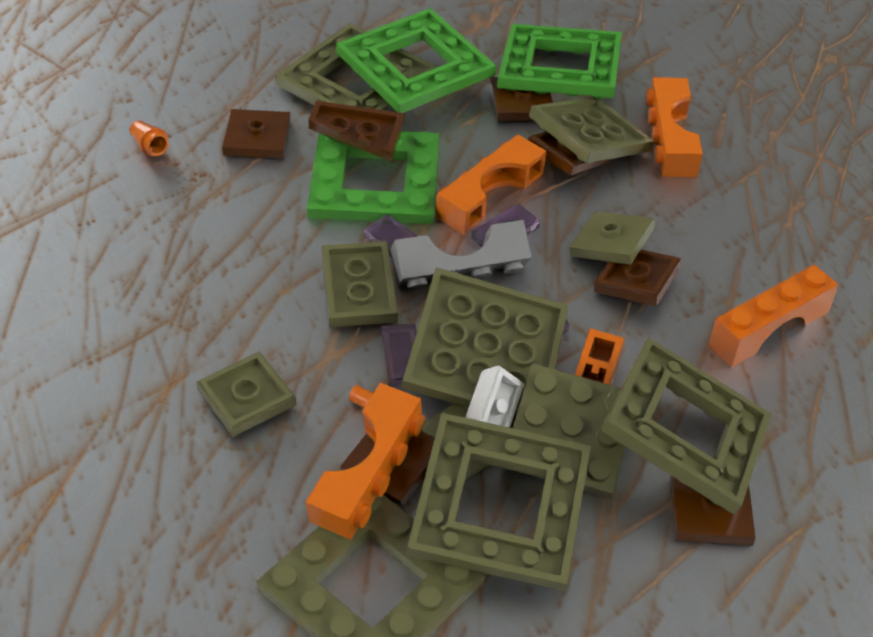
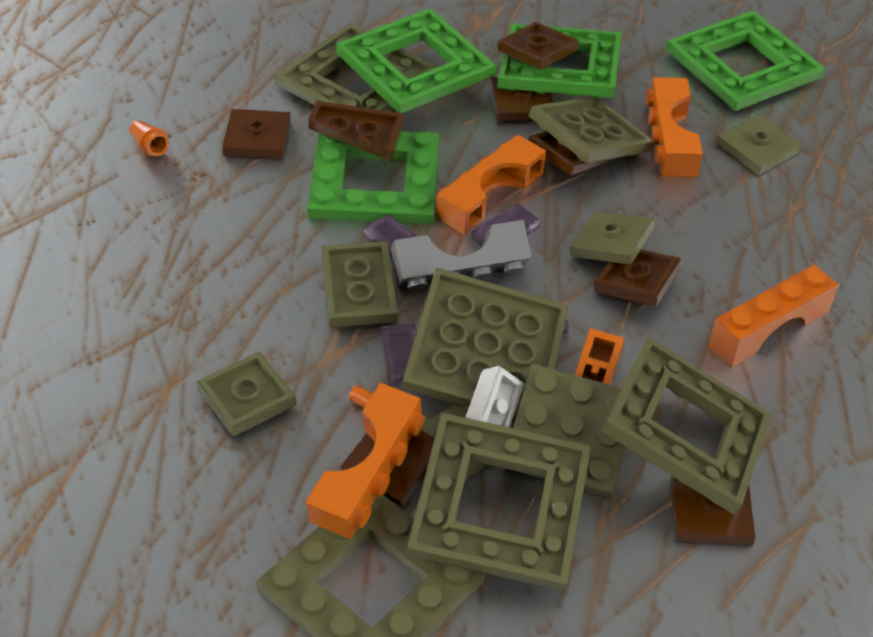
none -> reddish brown plate [498,22,579,70]
none -> bright green plate [665,10,825,111]
none -> olive plate [716,114,803,175]

